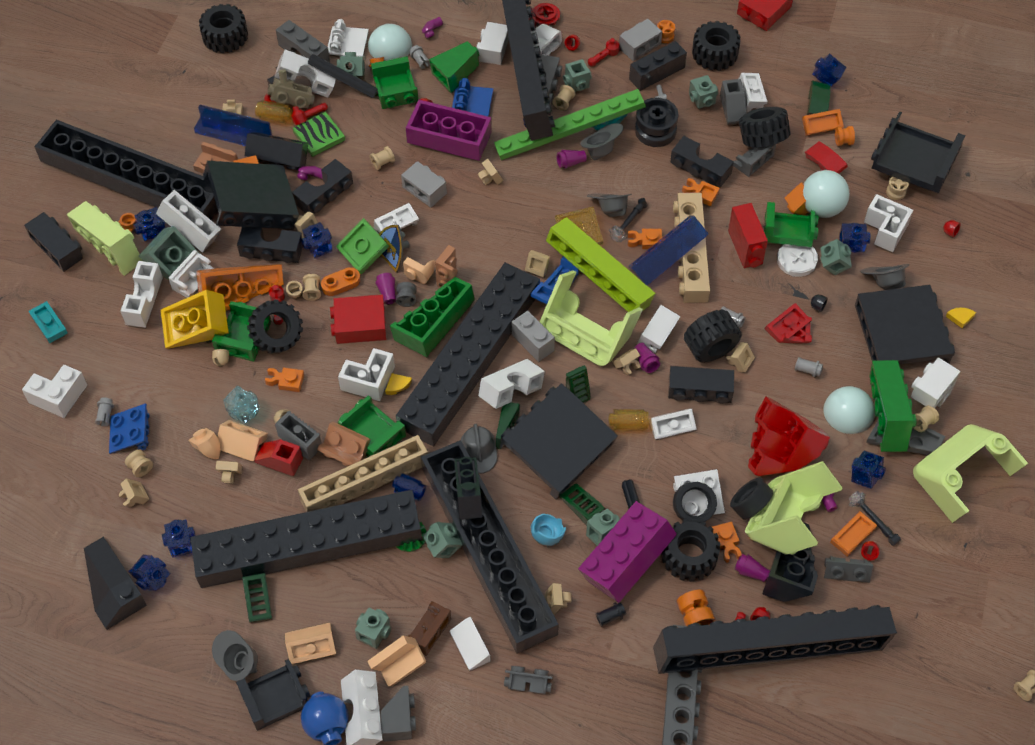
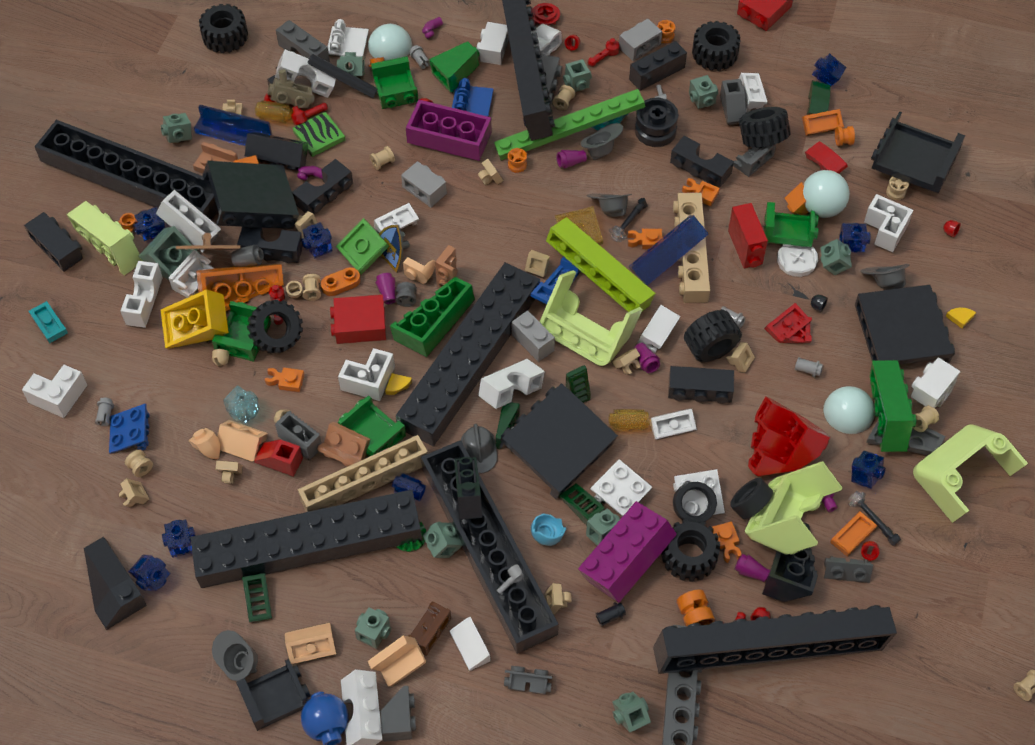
none -> sand green brick [161,113,192,143]
none -> medium nougat shield [176,233,240,250]
none -> dark grey brick [231,245,264,267]
none -> light grey hand [496,565,523,594]
none -> orange wheel [508,148,527,173]
none -> white hinge [590,459,652,516]
none -> sand green brick [612,692,651,732]

